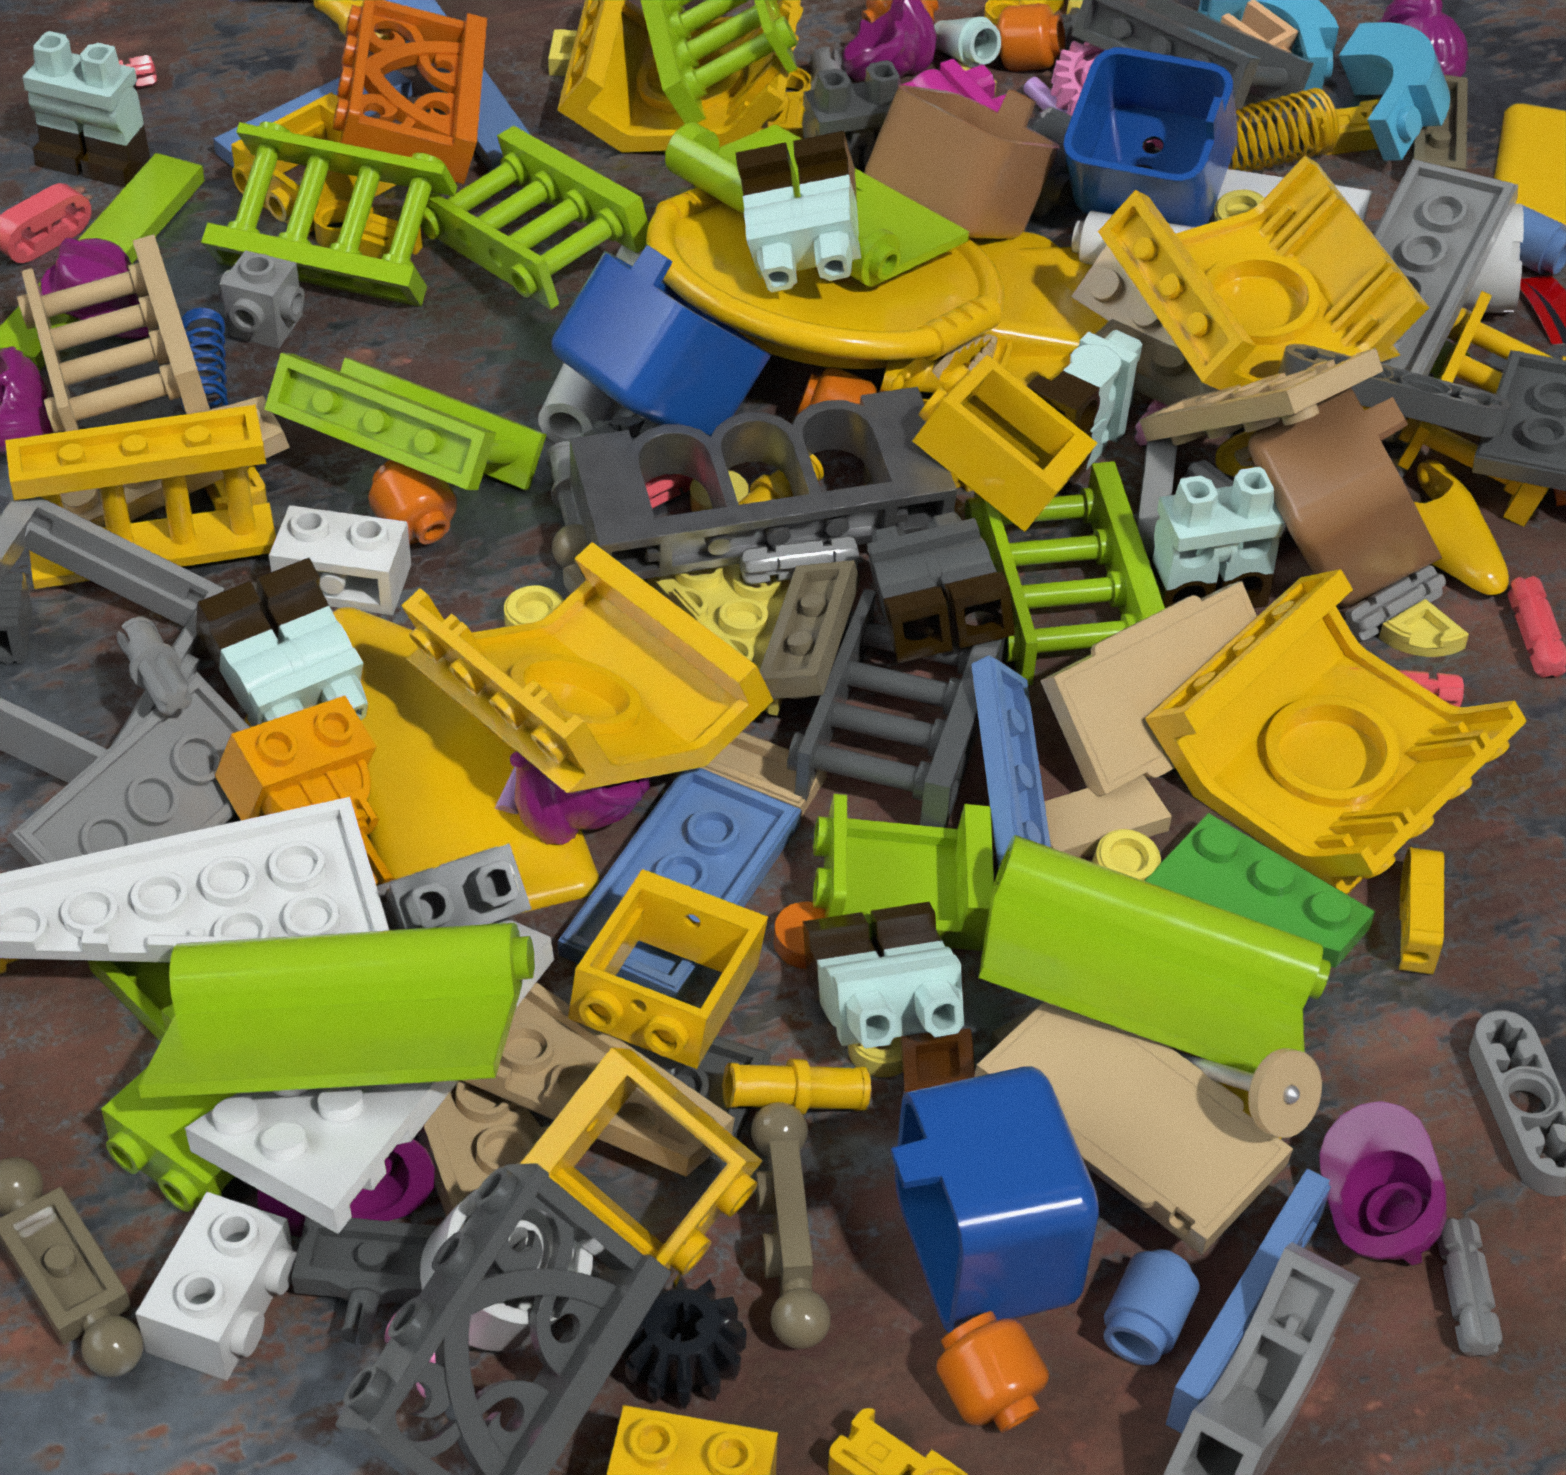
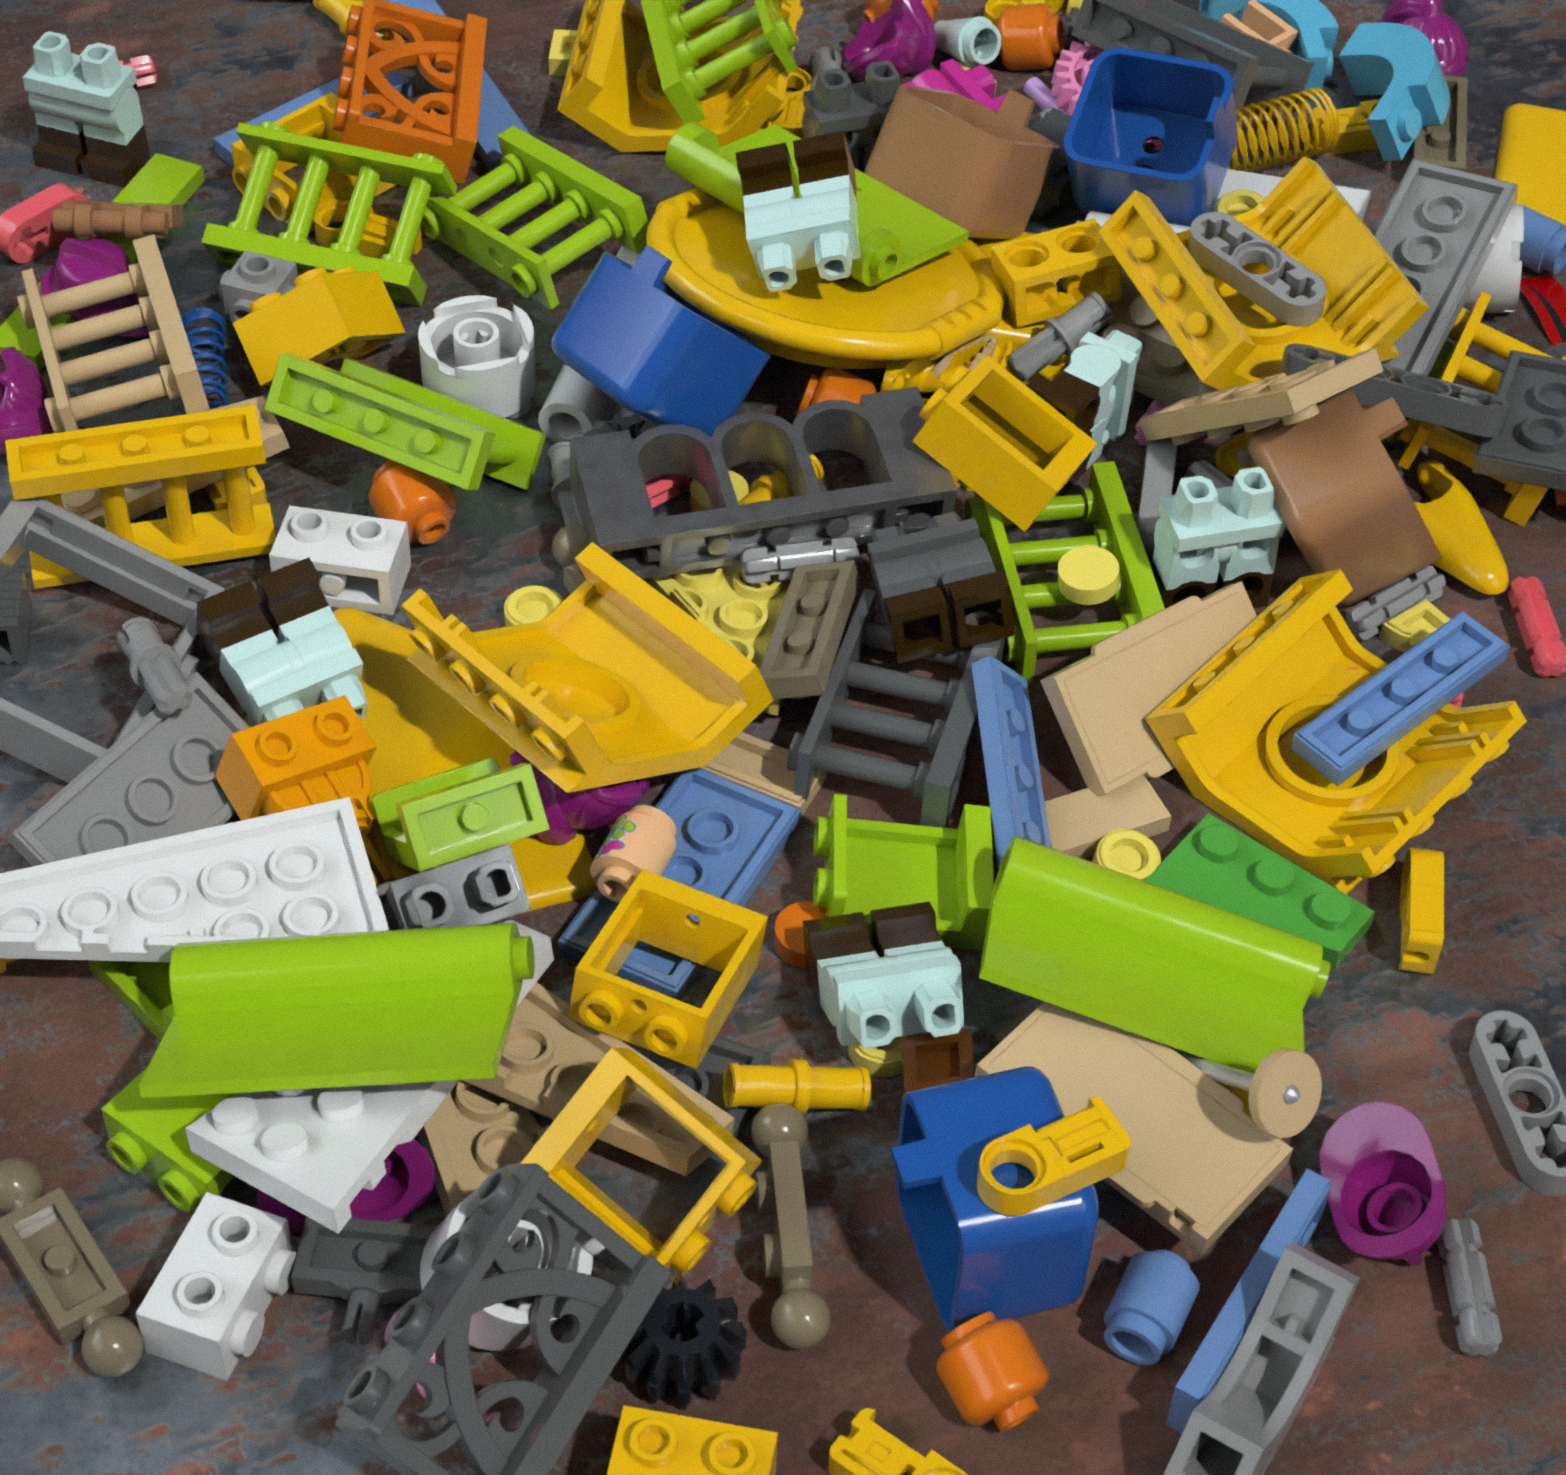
none -> medium nougat plate [52,201,184,239]
none -> yellow brick [233,266,406,386]
none -> lime panel [370,758,550,872]
none -> white brick [418,295,536,418]
none -> light nougat brick [590,805,677,903]
none -> yellow piece [977,1097,1131,1216]
none -> yellow brick [990,218,1121,328]
none -> light grey axle [1008,292,1114,381]
none -> light yellow tile [1058,546,1119,605]
none -> light grey beam [1188,212,1327,326]
none -> medium blue tile [1290,611,1510,786]

